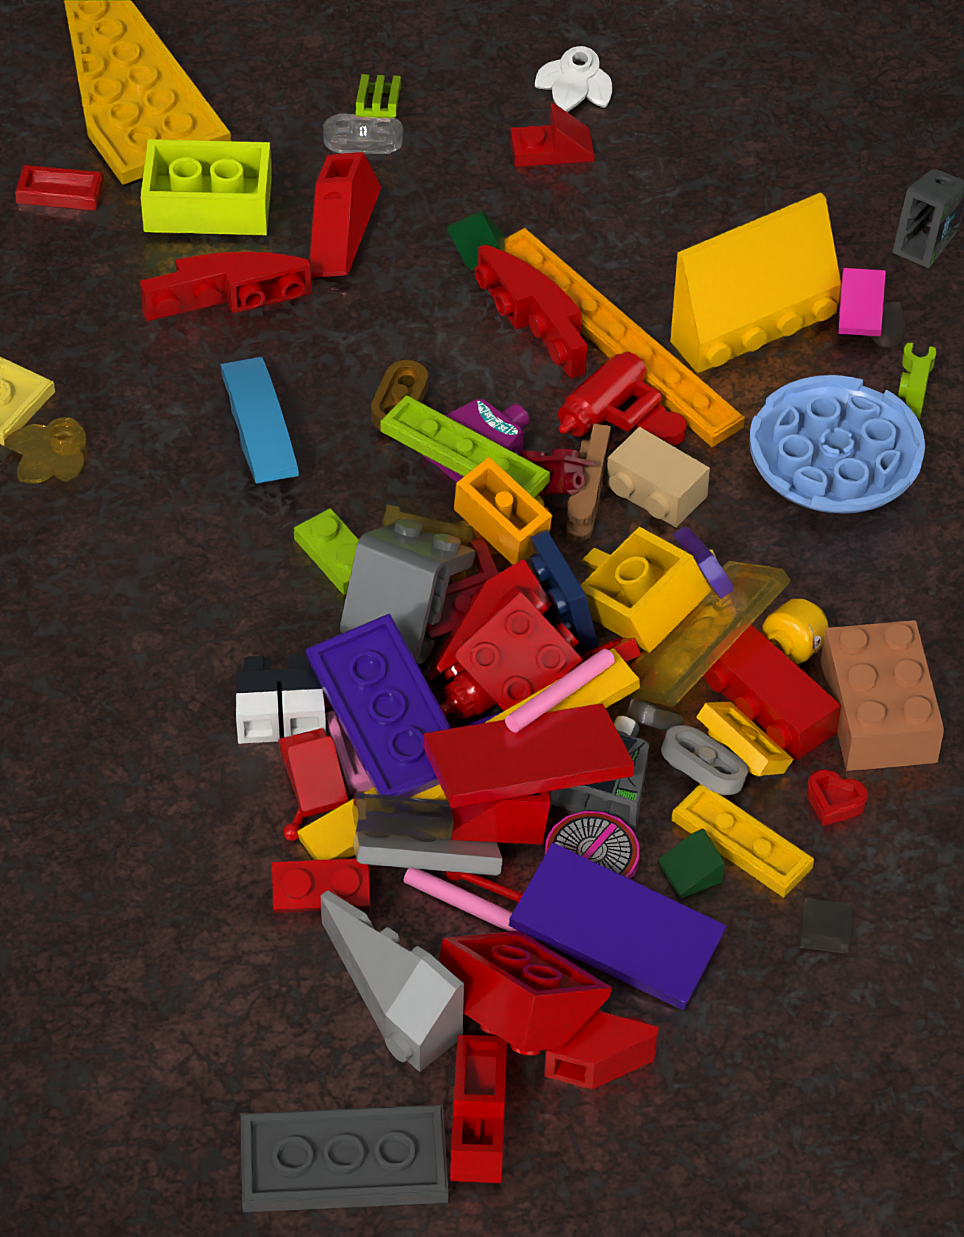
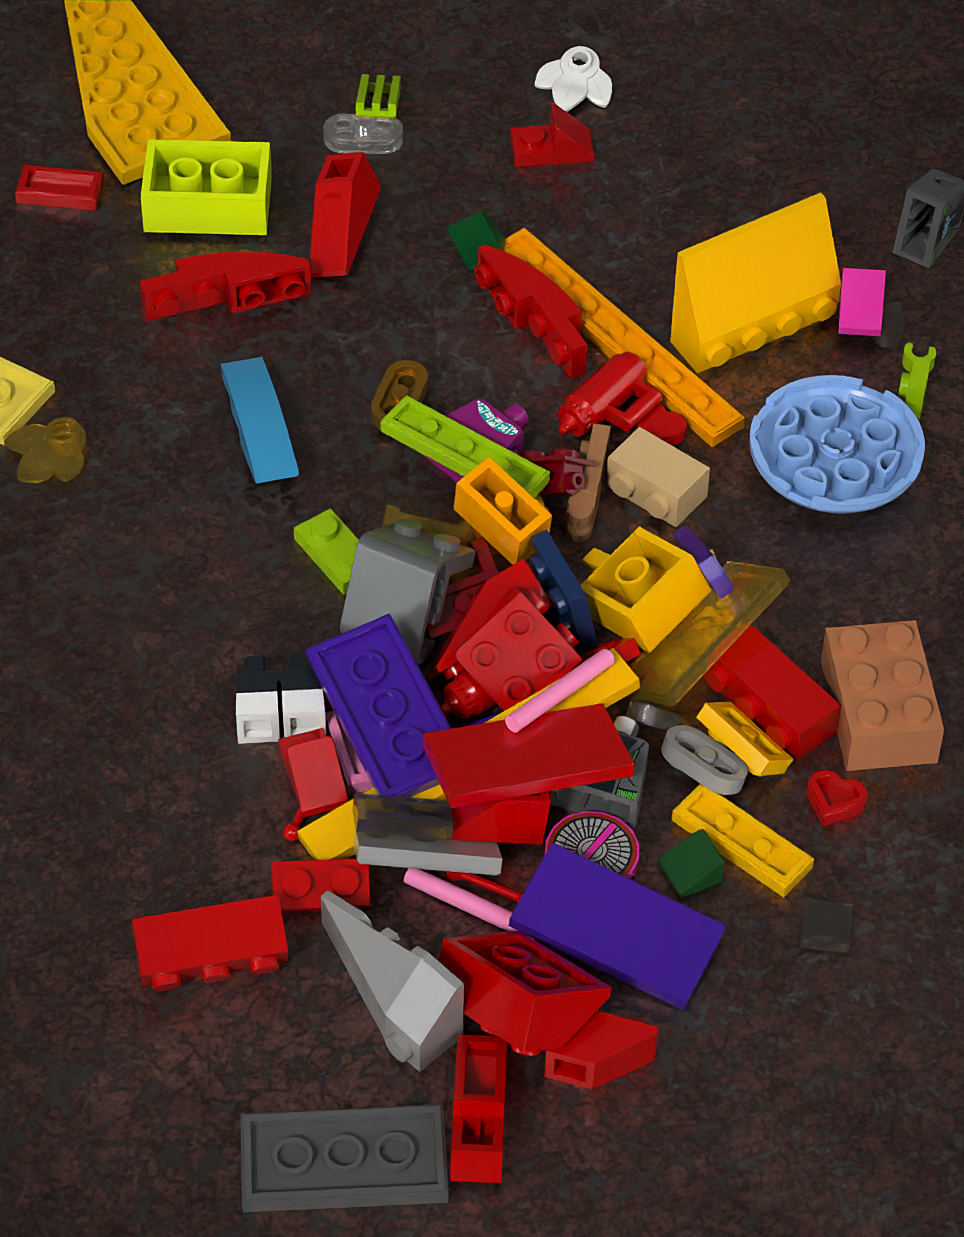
yellow head [762,598,829,665] -> none
none -> red brick [132,895,288,991]

